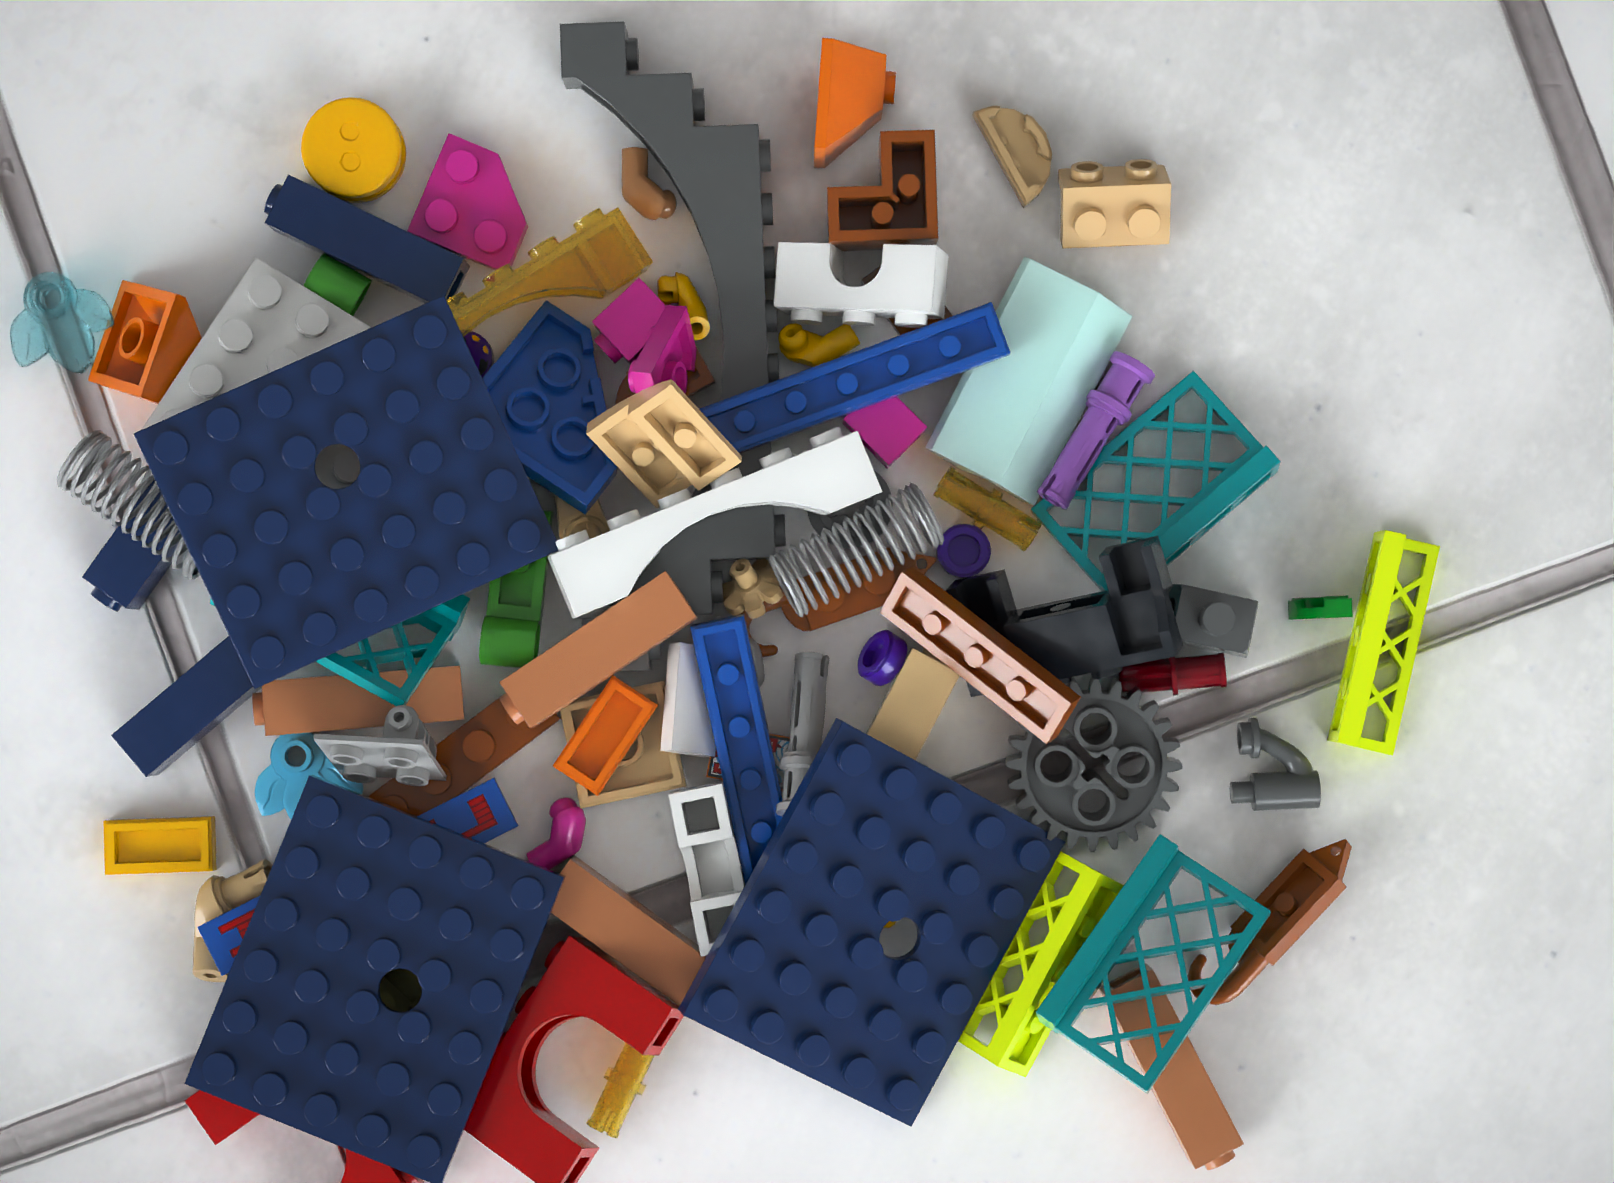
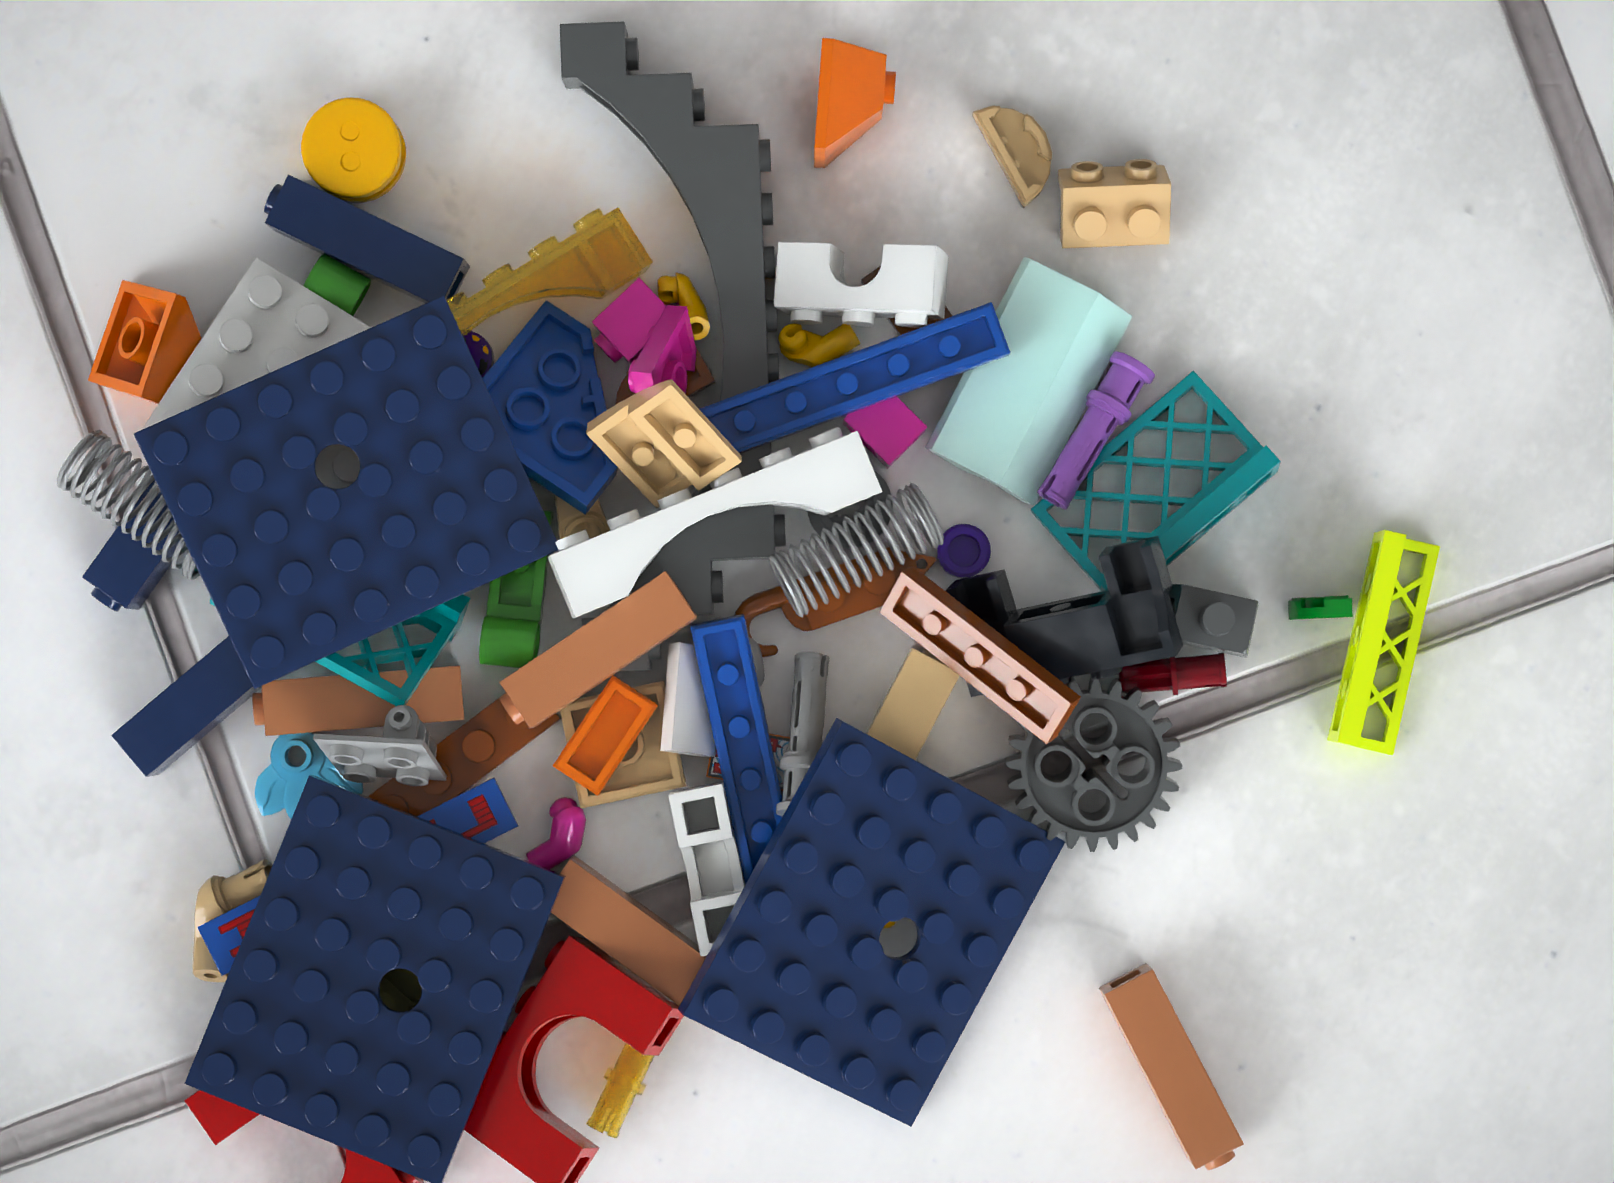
clear light blue plate [10,272,114,374] -> none
yellow tile [103,816,217,875] -> none
dark pink plate [407,133,528,275] -> none
medium nougat arm [622,147,677,220] -> none
tan plant [723,559,784,619] -> none
dark orange brick [827,130,938,251] -> none
dark purple tile [857,630,908,686] -> none
clear yellow pin [933,466,1042,551] -> none
neon yellow fence [958,851,1124,1077] -> none
teal fence [1036,834,1271,1094] -> none
dark orange plate [1187,839,1352,1005] -> none
dark grey plant [1229,718,1321,811] -> none

